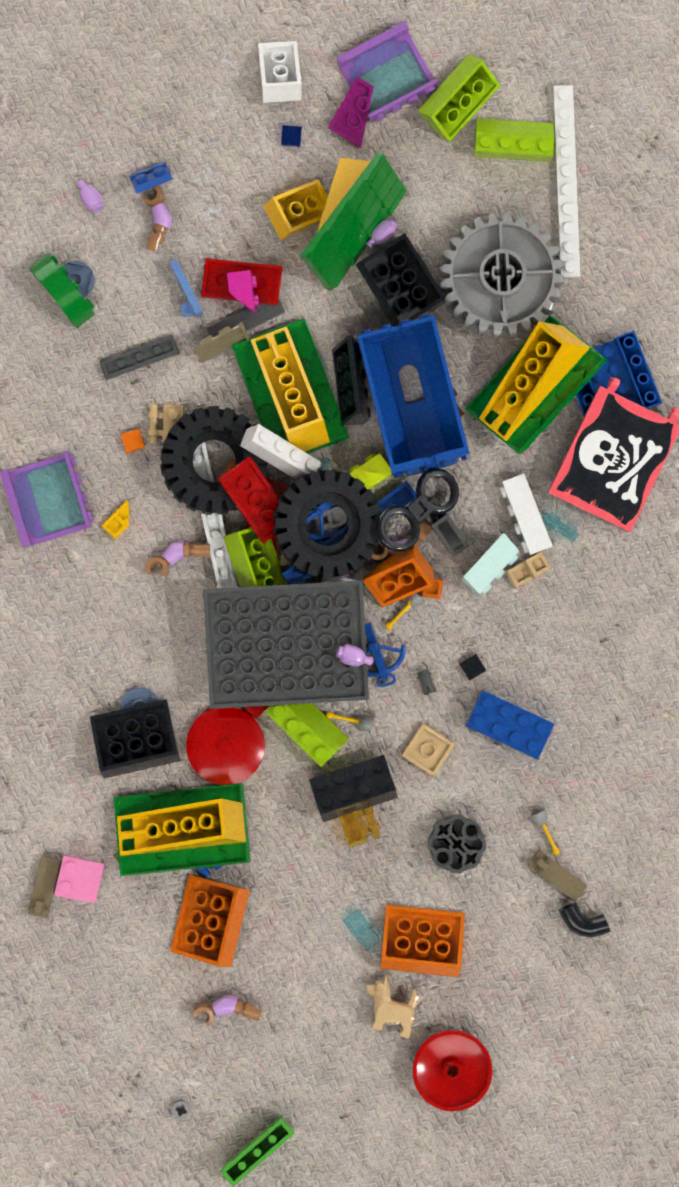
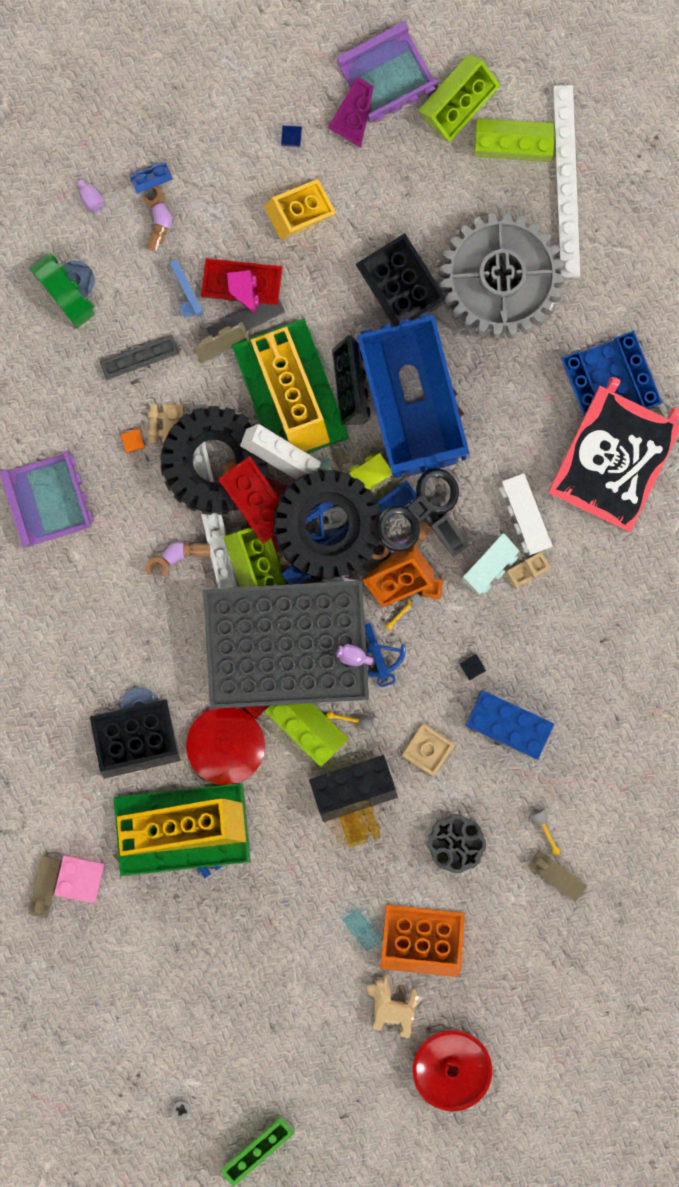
yellow tile [101,500,129,540] -> none
orange slope [170,874,250,967] -> none
medium nougat piece [192,995,262,1026] -> none
white slope [258,41,302,103] -> none
green piece [300,153,407,290] -> none
lavender plant [366,218,398,248] -> none
dark grey pin [416,669,436,695] -> none
piece [465,315,607,454] -> none
clear light blue plate [542,512,579,542] -> none
black cylinder [559,903,611,938] -> none

